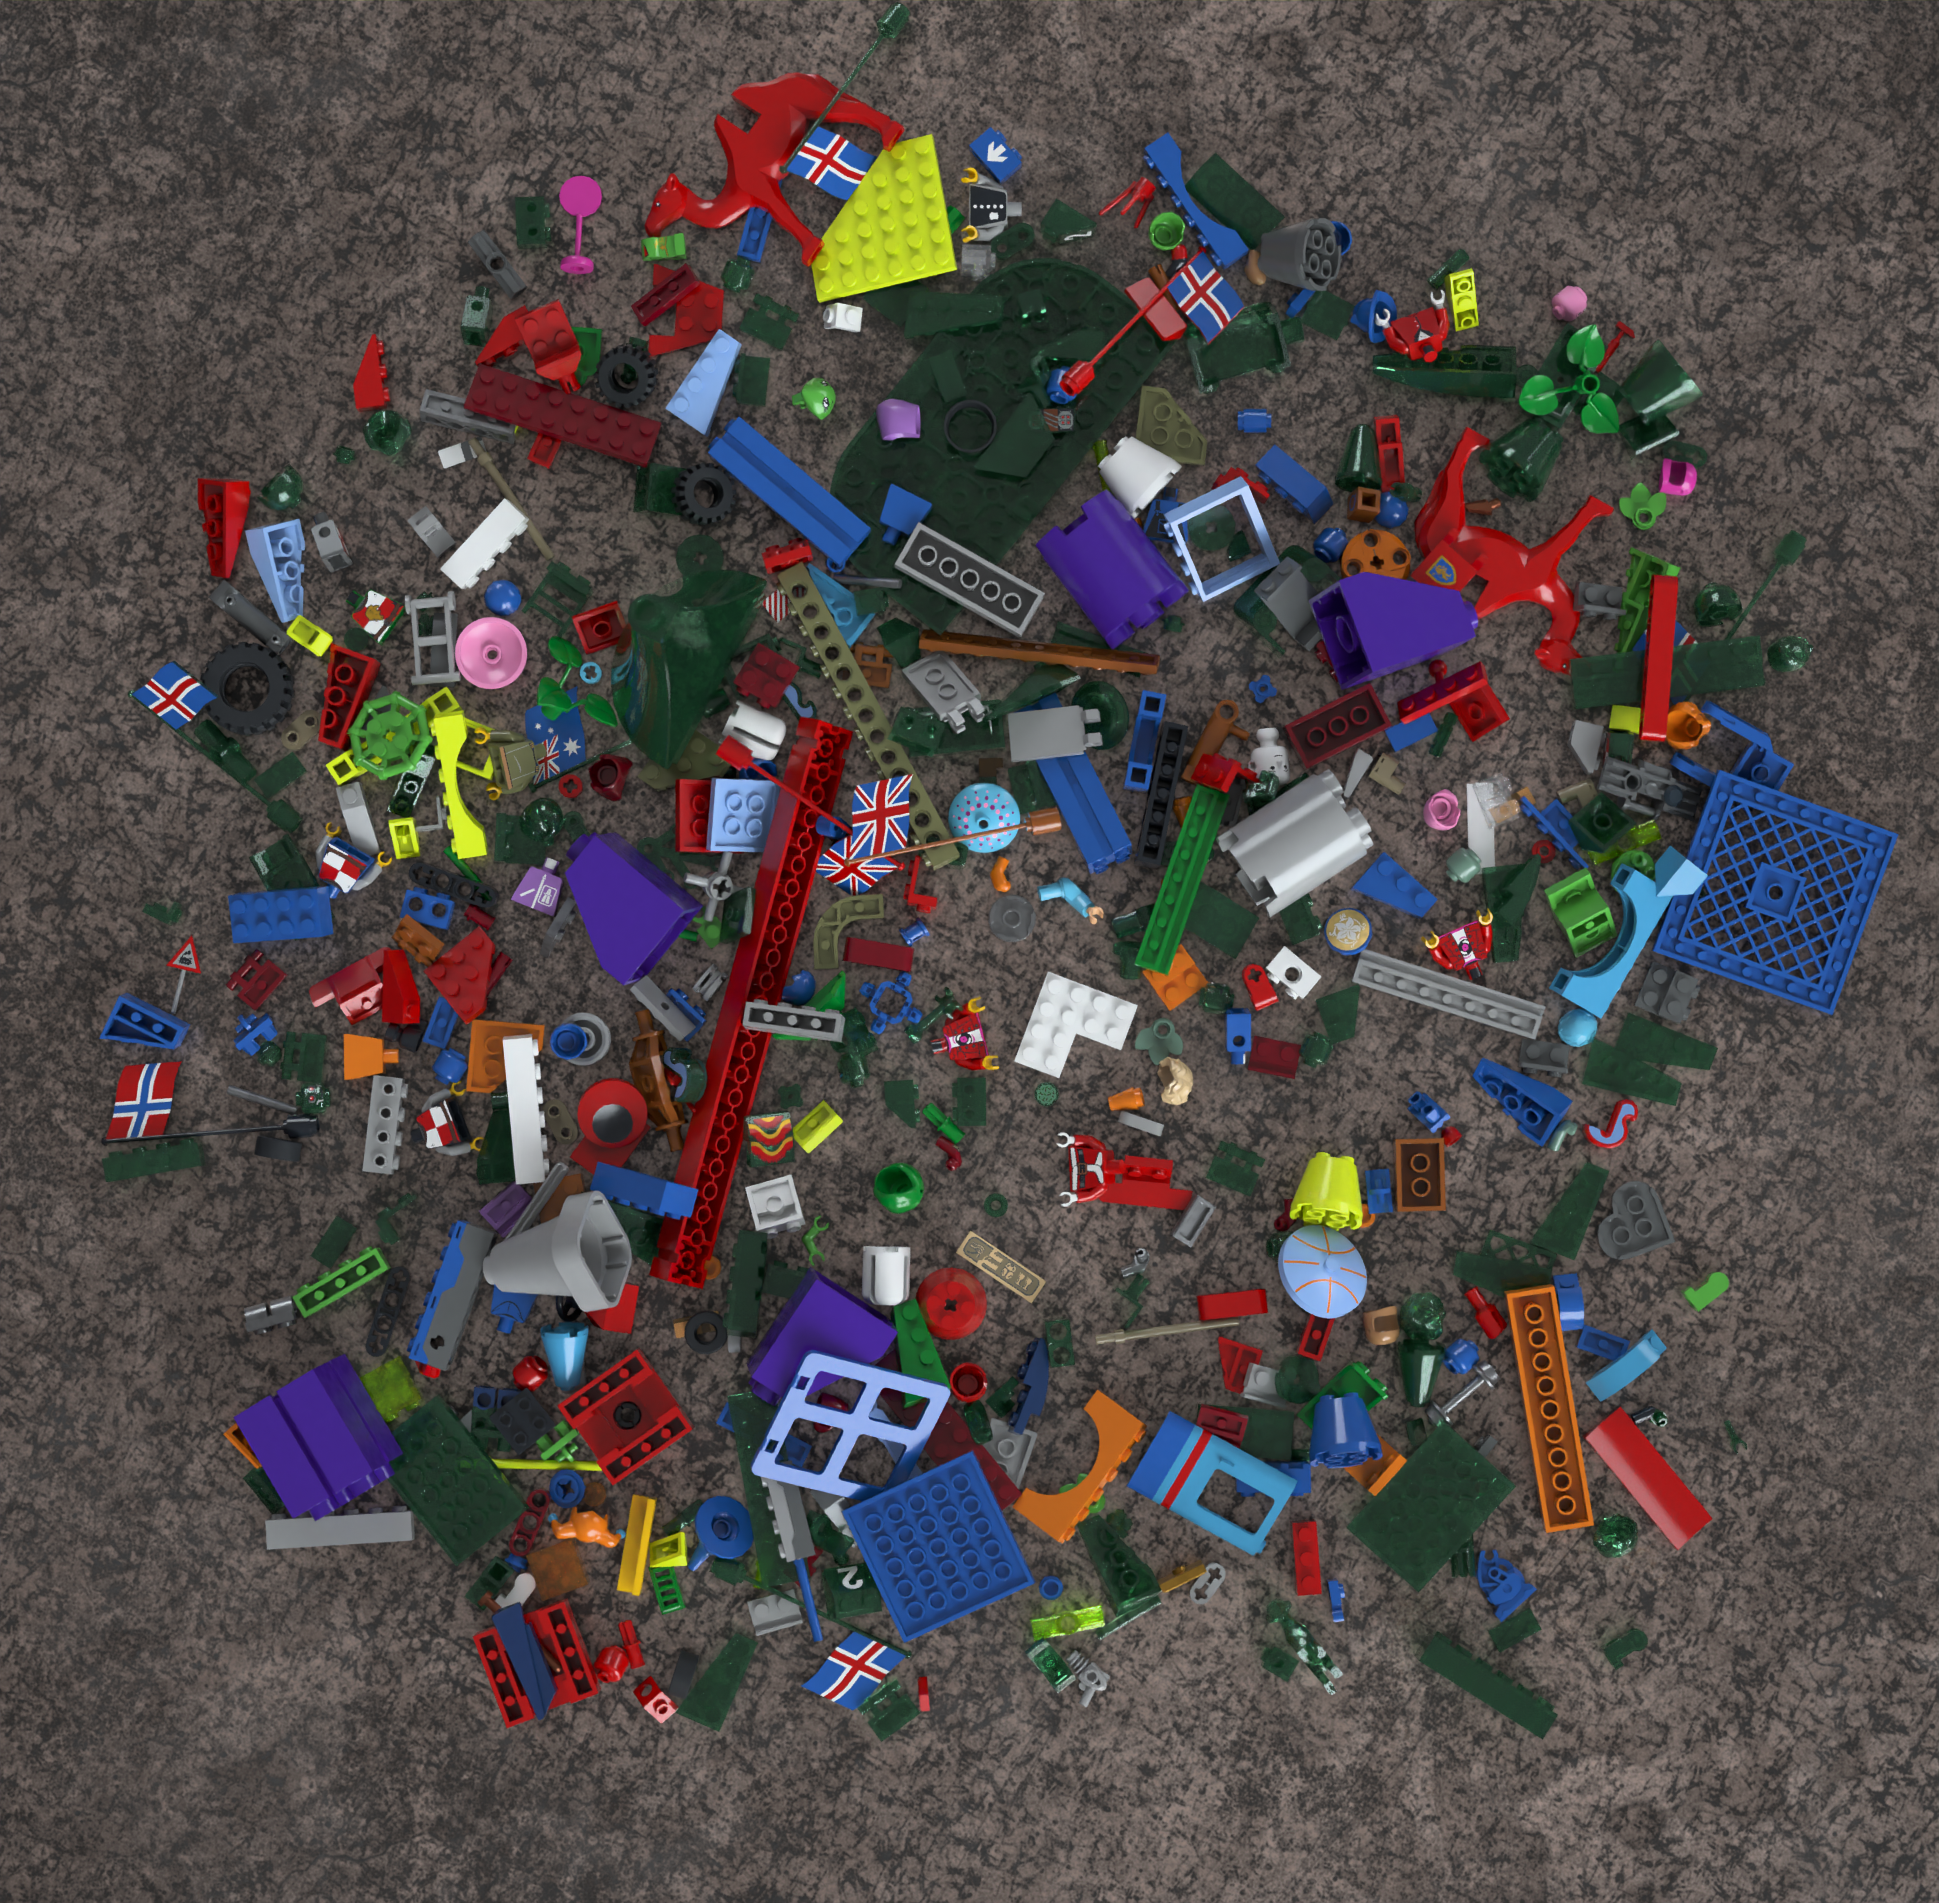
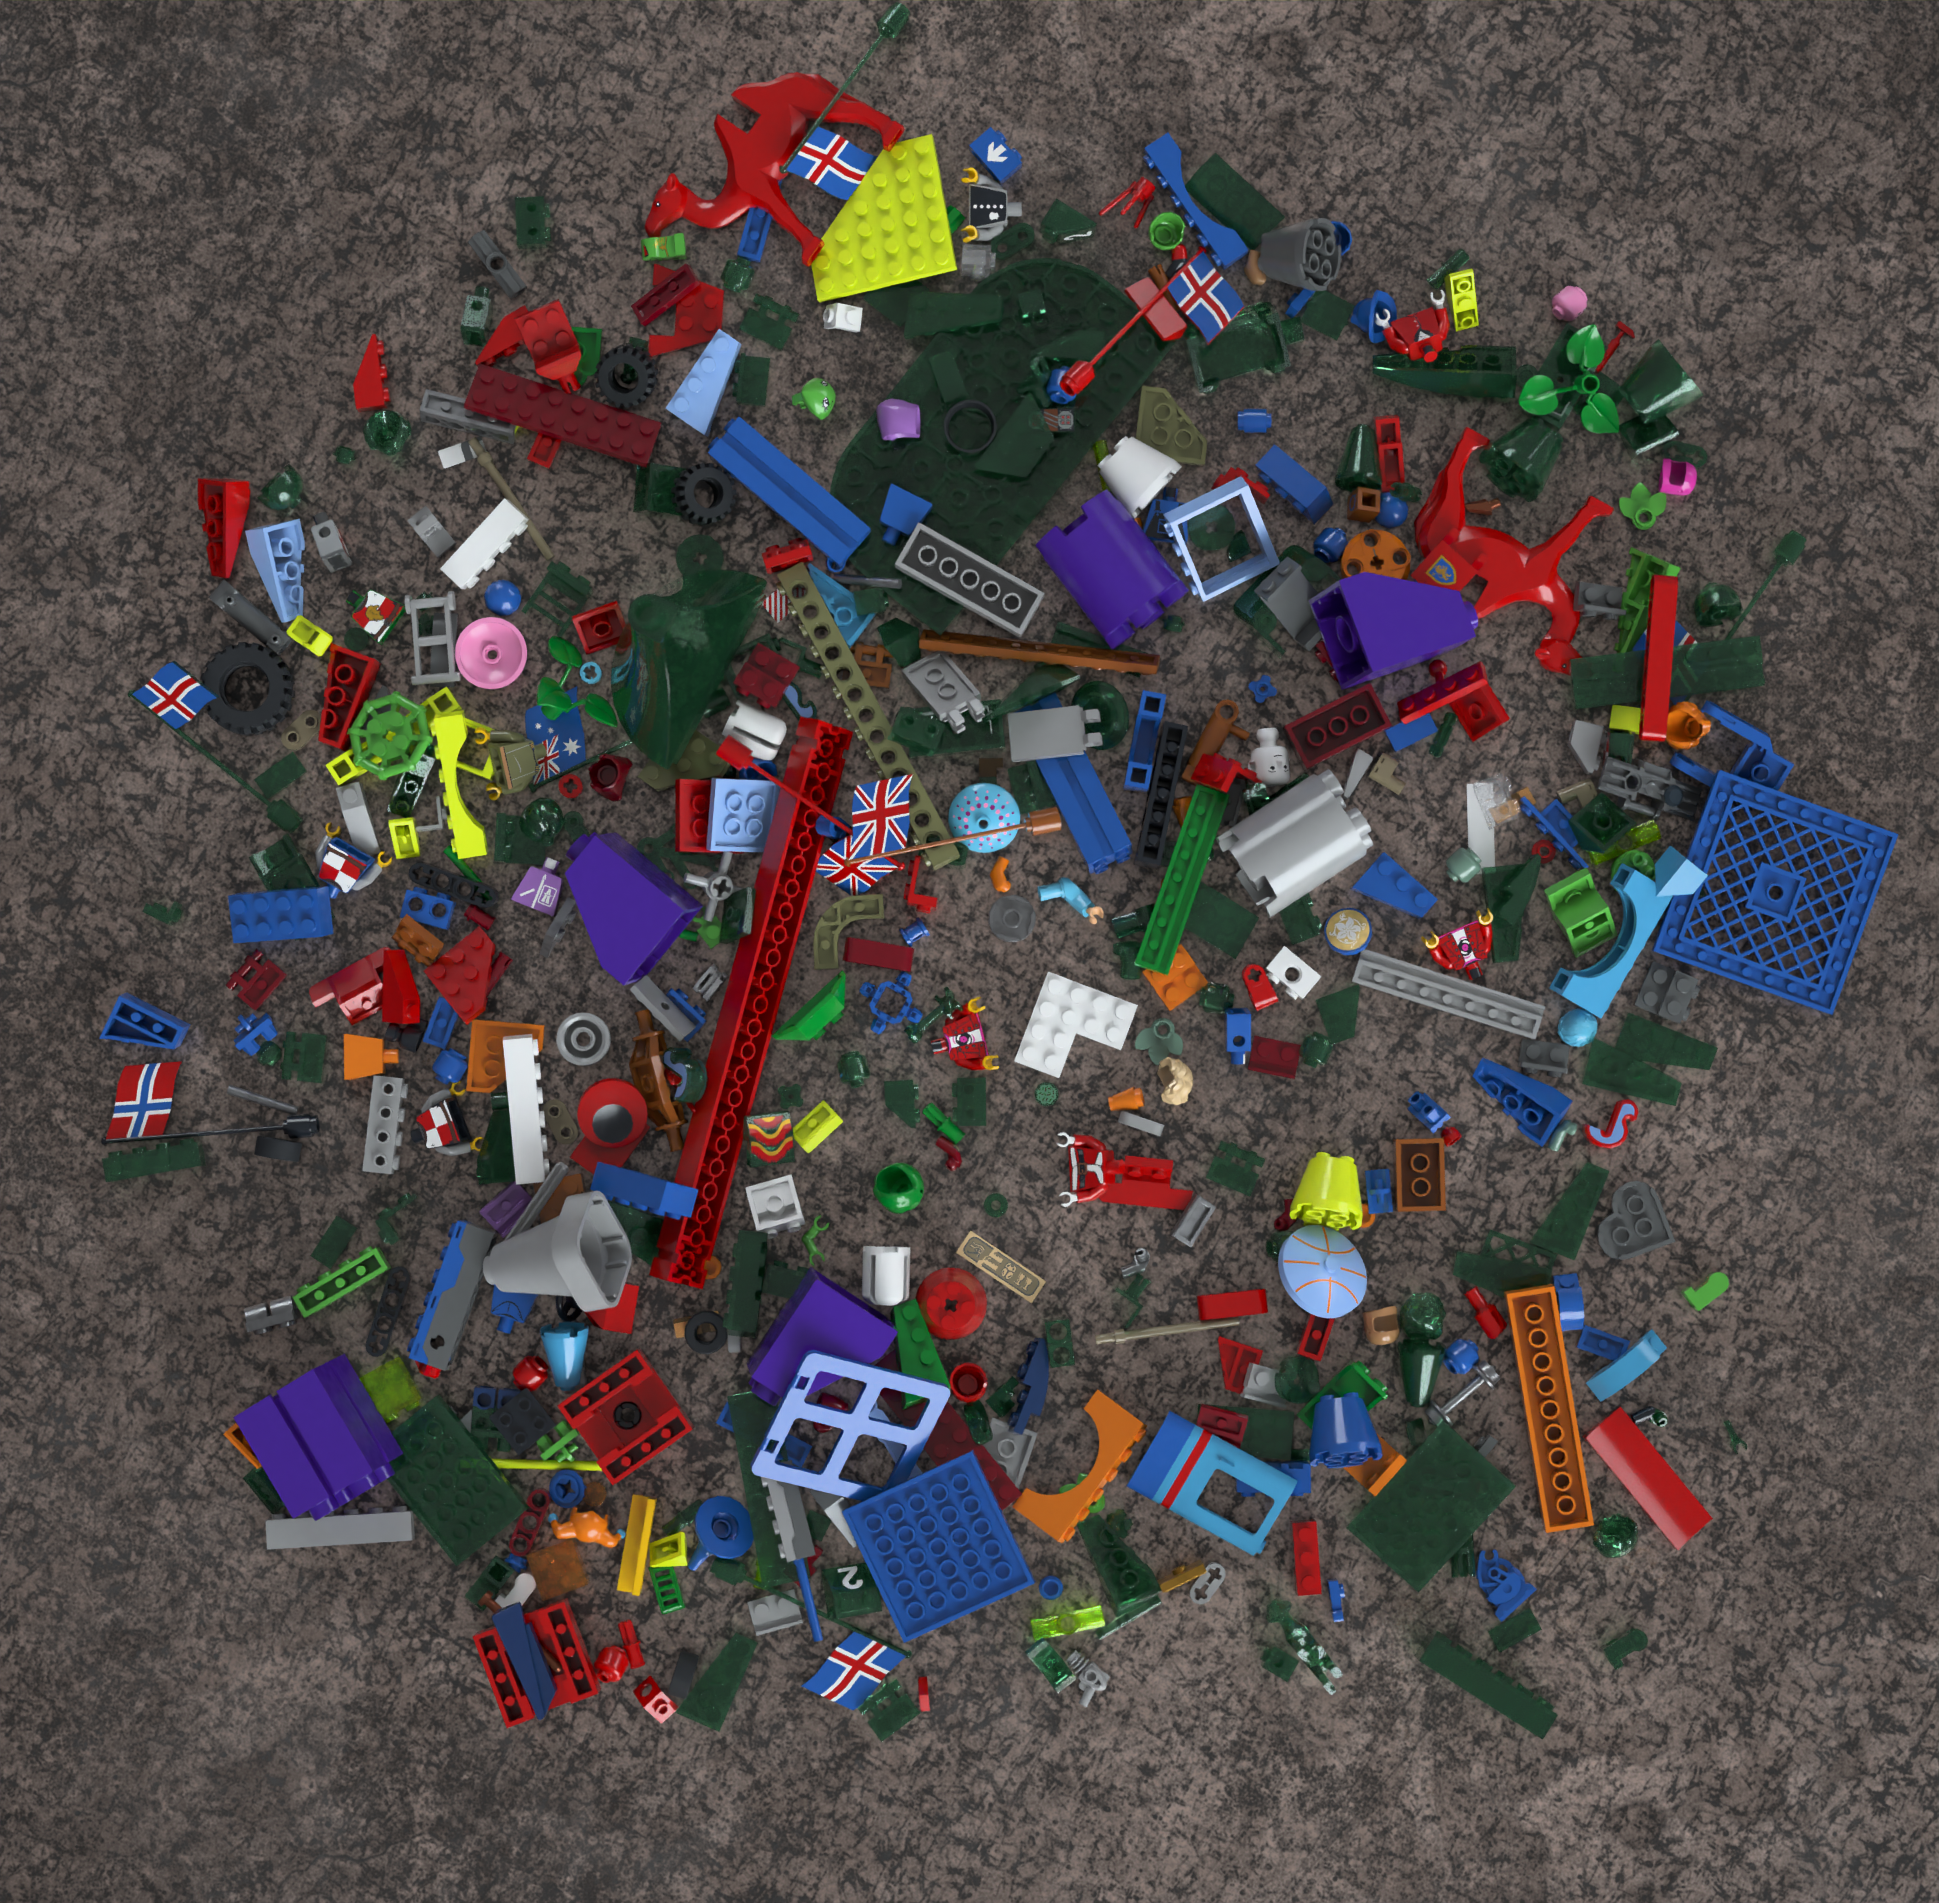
piece [166,936,201,1014] -> none
clear green piece [194,719,257,785] -> none
clear green head [296,1082,331,1114] -> none
blue hair [550,1023,587,1060] -> none
dark pink piece [559,176,602,274] -> none
light grey brick [742,999,845,1042] -> none
blue hair [782,970,816,1006] -> none
clear green bracket [810,1513,855,1566] -> none
clear green plate [830,1007,878,1062] -> none
clear green arm [1259,770,1280,800] -> none
bright pink hair [1423,789,1461,831] -> none
clear green hair [1767,635,1814,672] -> none

